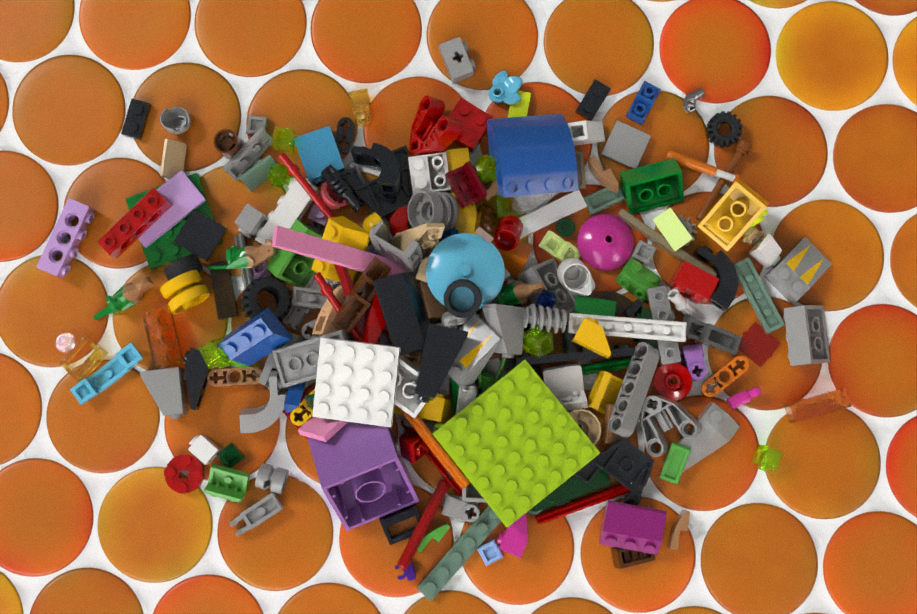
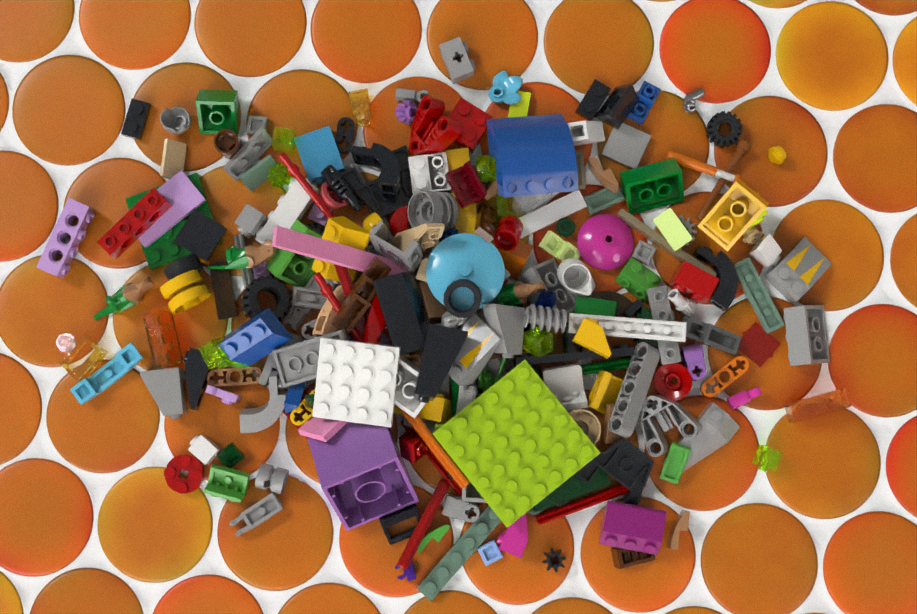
none -> green slope [196,89,239,135]
none -> lavender plate [205,385,241,405]
none -> light grey bar [395,88,429,104]
none -> medium lavender gear [395,100,418,124]
none -> black gear [542,547,566,572]
none -> black slope [594,84,639,130]
none -> yellow plate [768,146,786,165]

